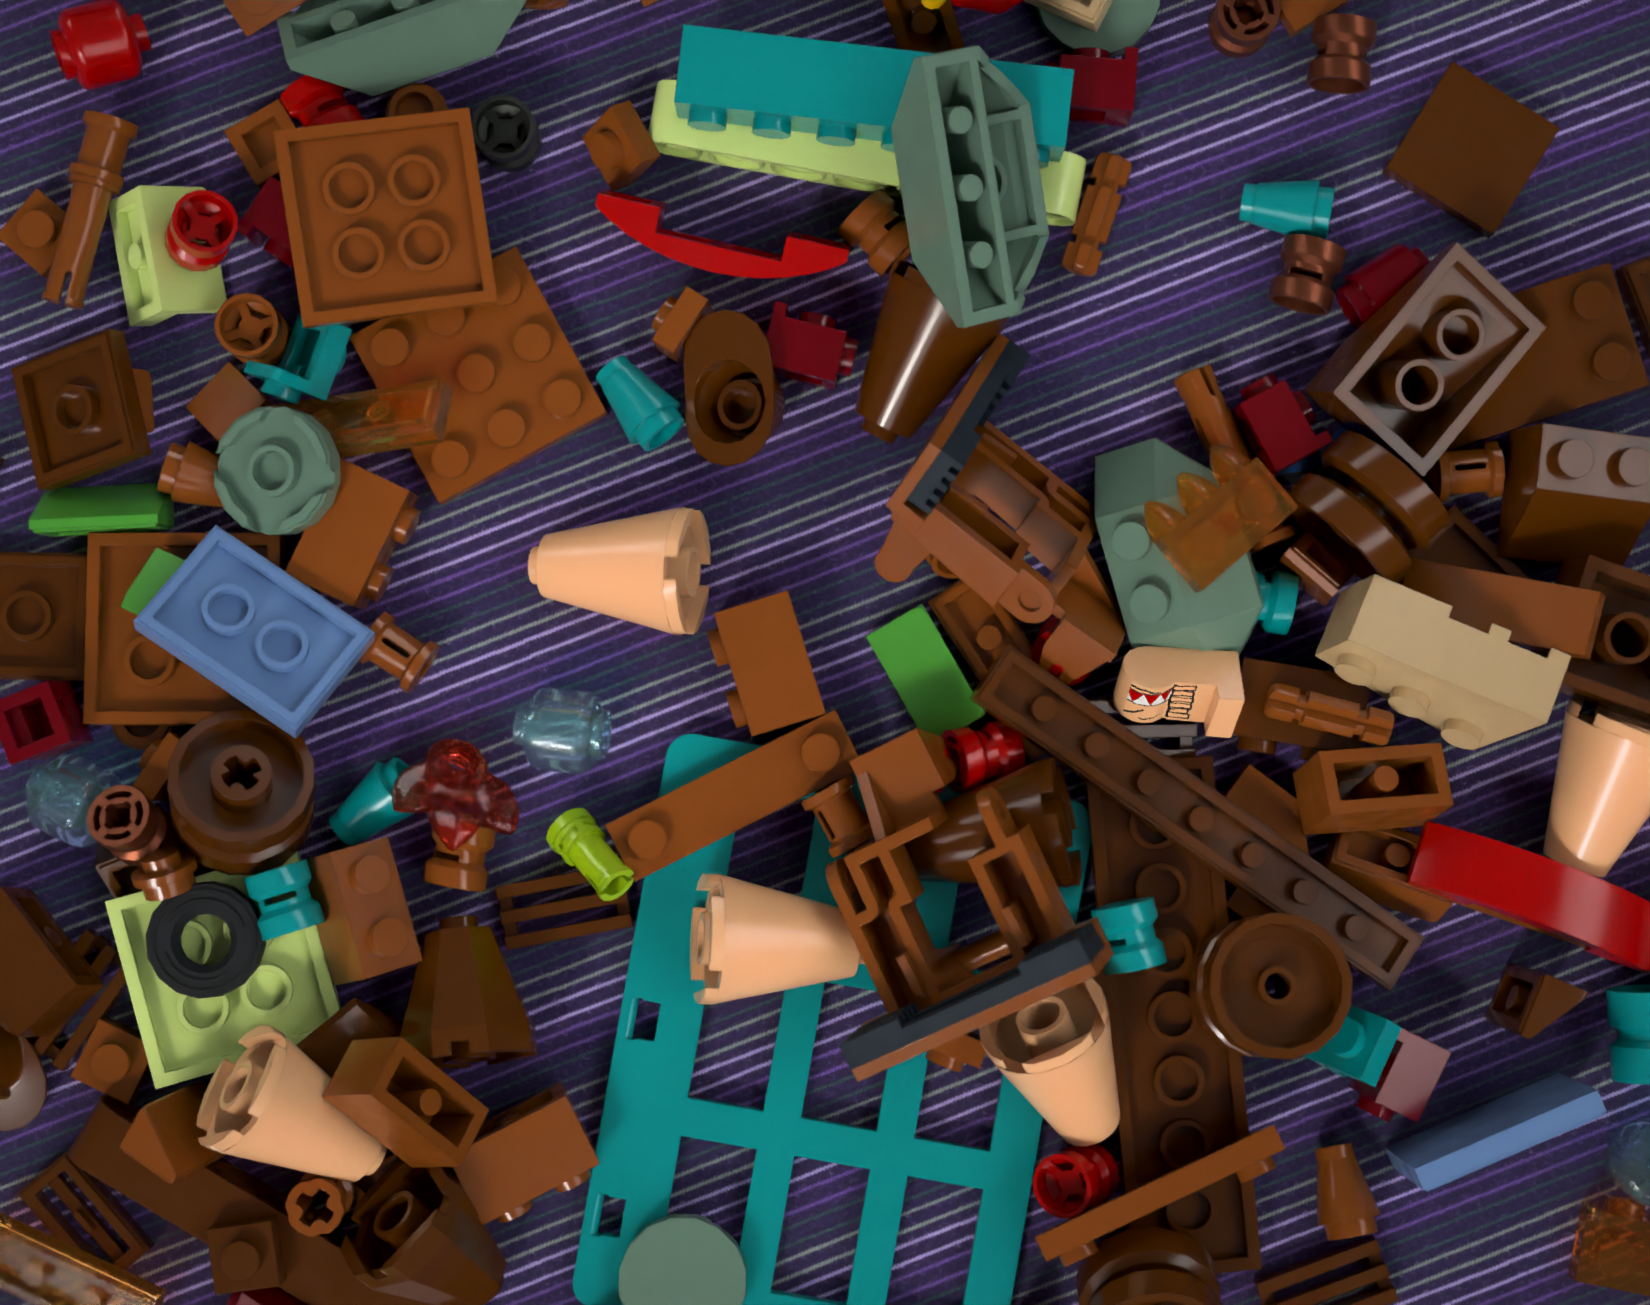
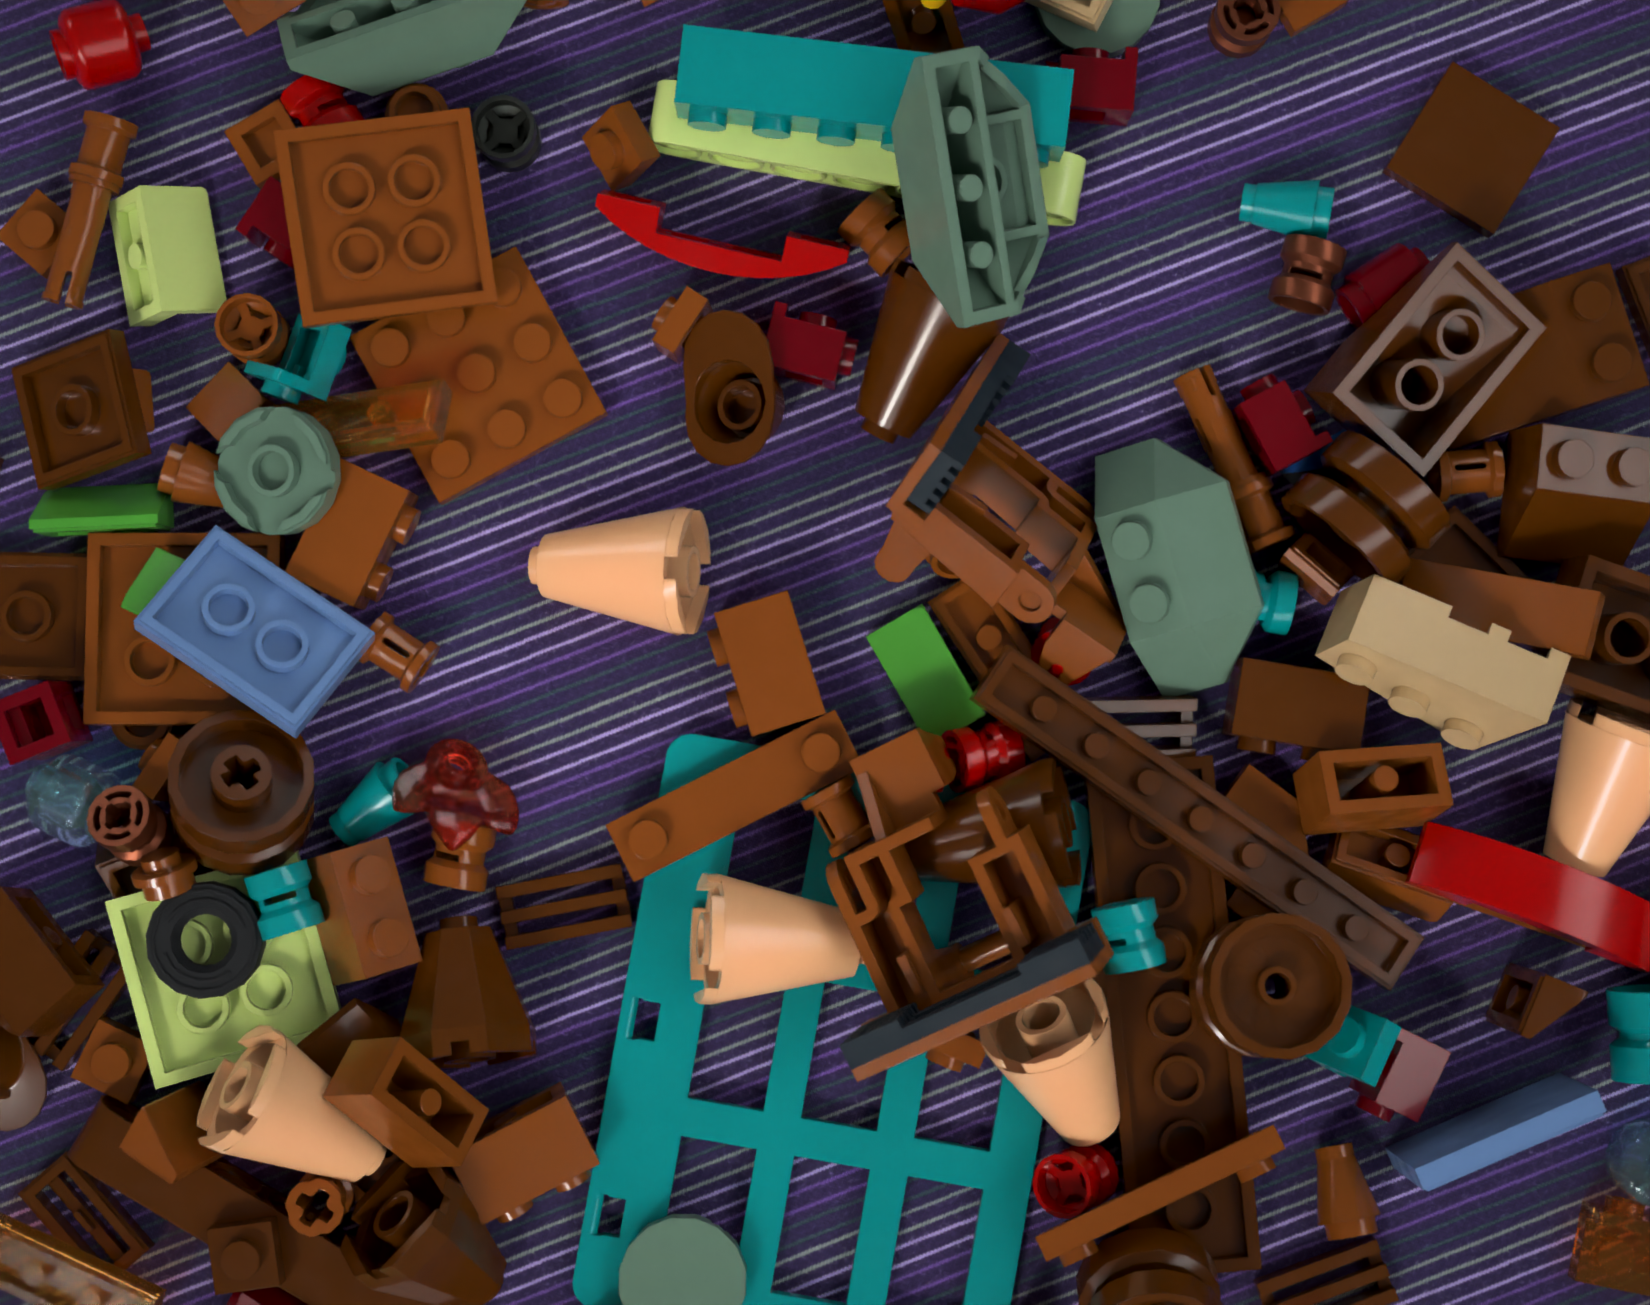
red wheel [165,190,238,271] -> none
clear light blue head [513,687,611,774] -> none
lime pin [546,808,634,901] -> none
teal cone [596,355,685,452] -> none
dark orange axle [1061,153,1132,277] -> none
light nougat leg [1112,646,1245,738] -> none
clear orange plate [1144,444,1299,593] -> none
dark orange axle [1264,683,1394,746] -> none
copper wheel [1306,13,1377,94] -> none

